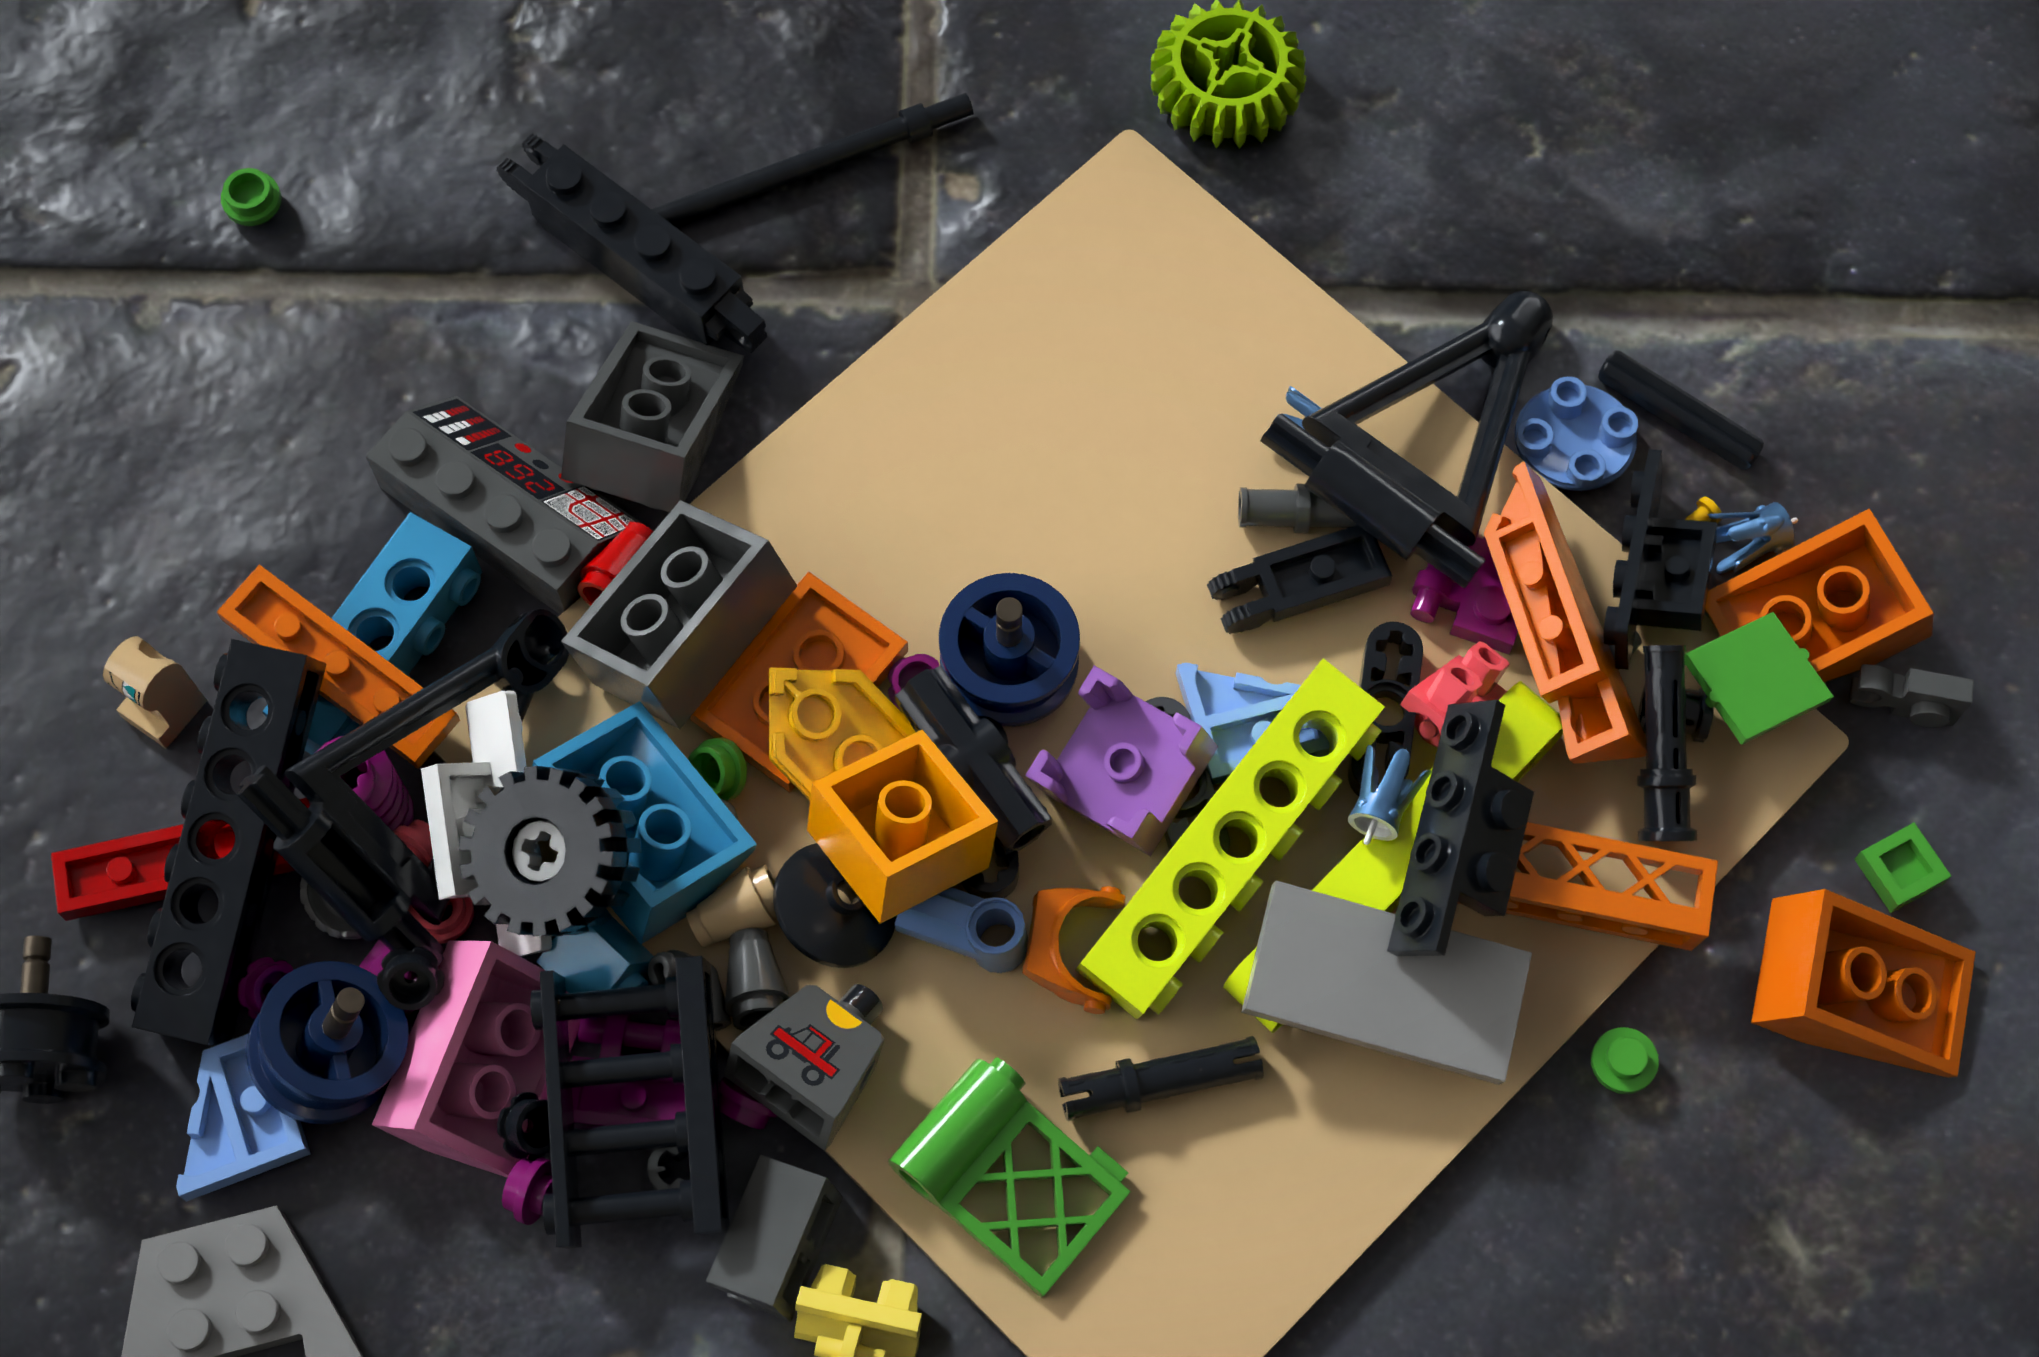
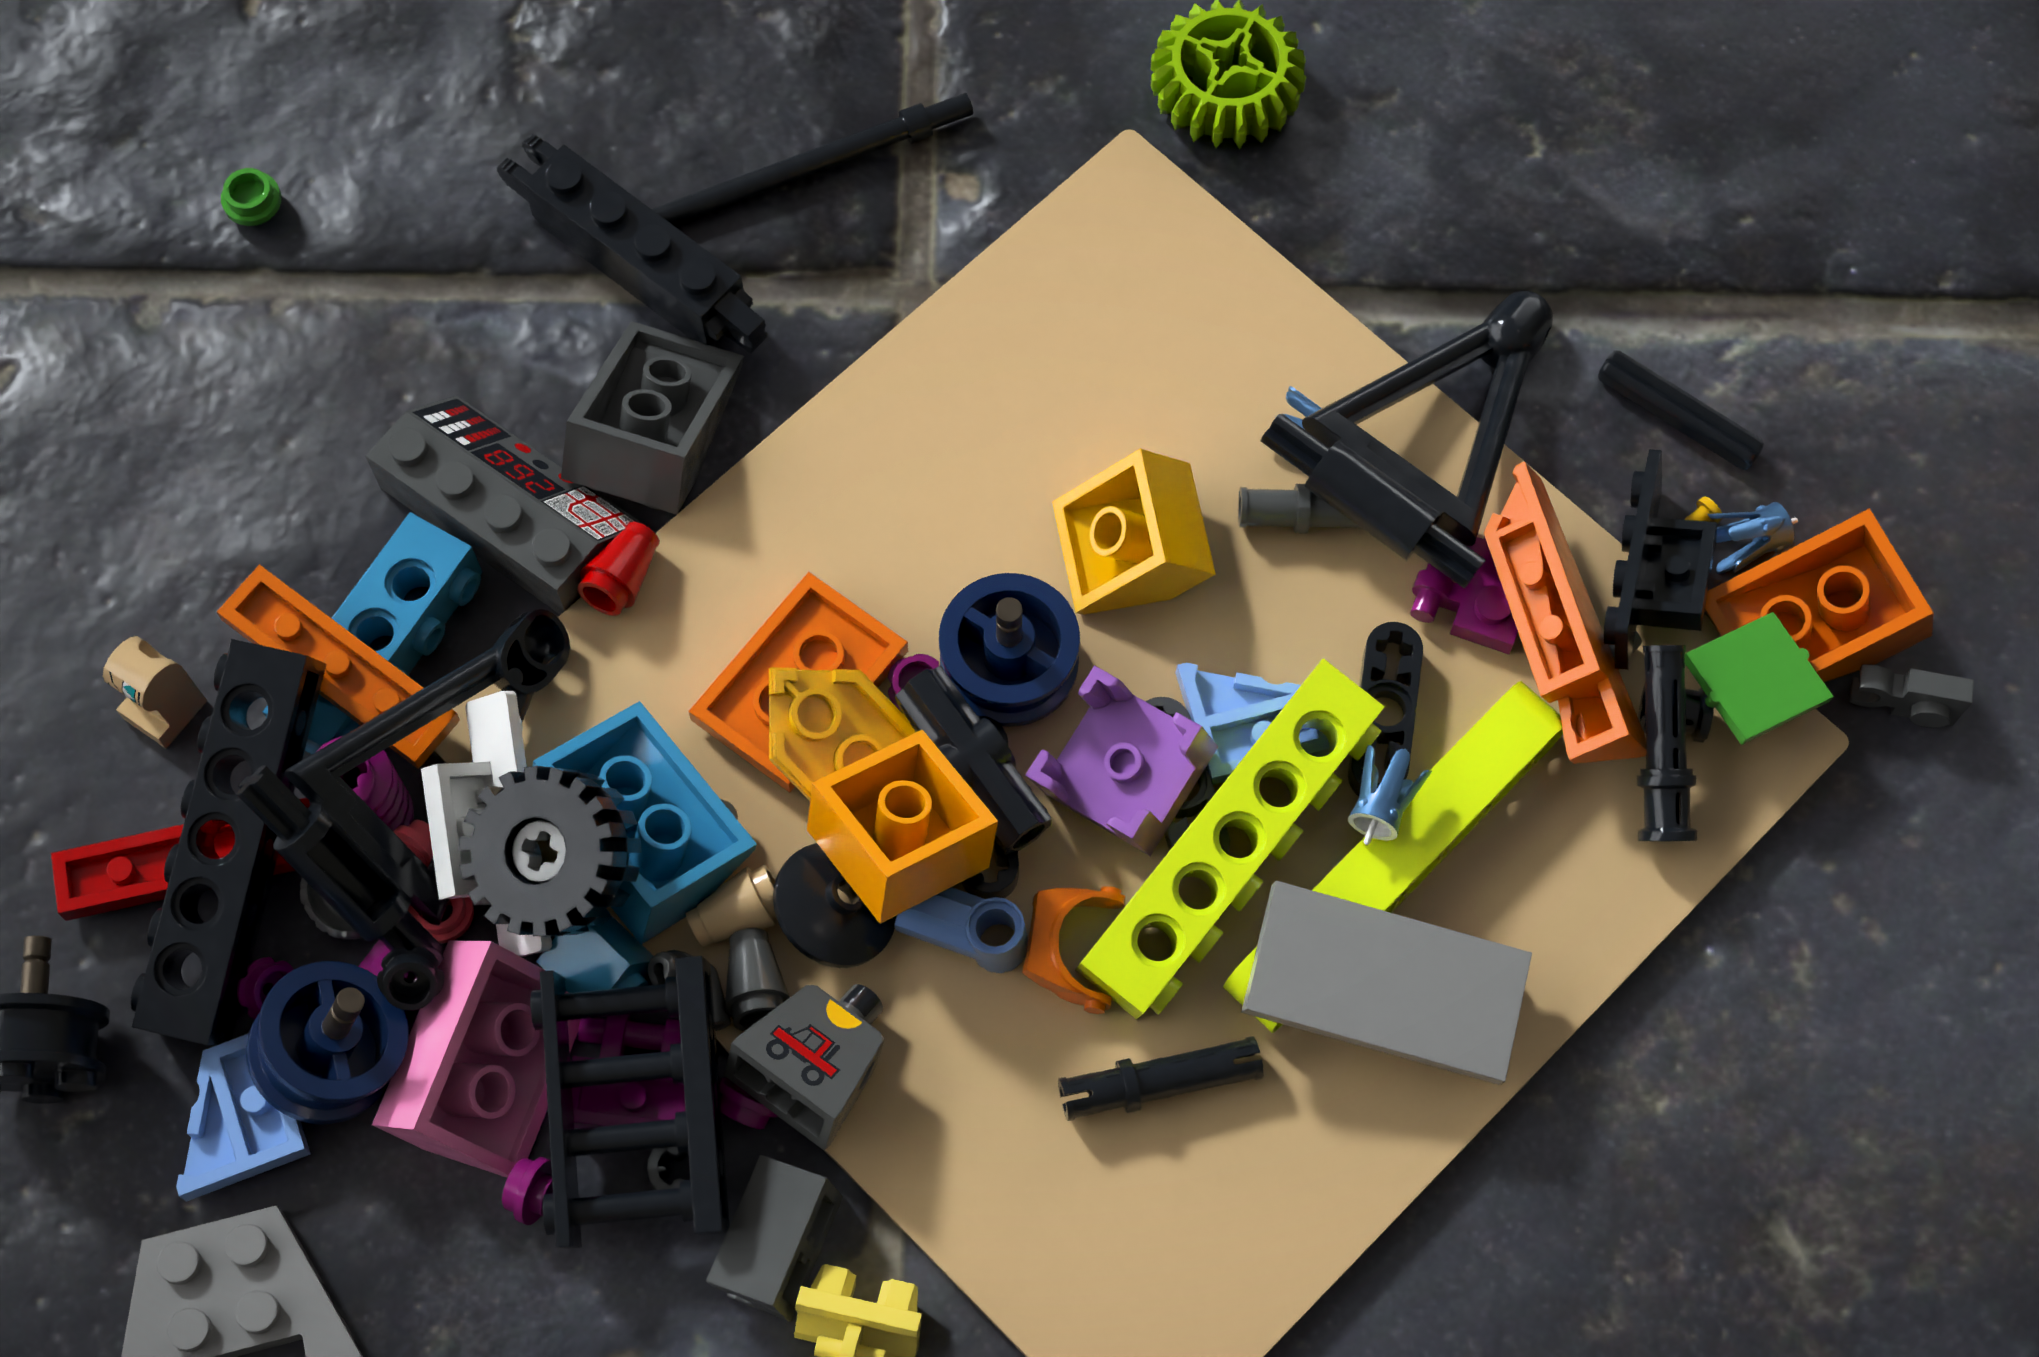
black plate [497,1092,550,1159] -> none
dark grey brick [561,500,797,729] -> none
bright green plate [688,737,747,801] -> none
bright green piece [888,1057,1131,1298] -> none
black hinge [1207,525,1393,634] -> none
black bracket [1387,700,1534,956] -> none
coral hips [1400,641,1510,747] -> none
orange fence [1458,822,1718,951] -> none
medium blue dish [1515,377,1638,491] -> none
bright green plate [1591,1027,1659,1094] -> none
orange slope [1751,889,1976,1078] -> none
bright green plate [1854,822,1952,913] -> none
none -> yellow slope [1052,448,1216,615]

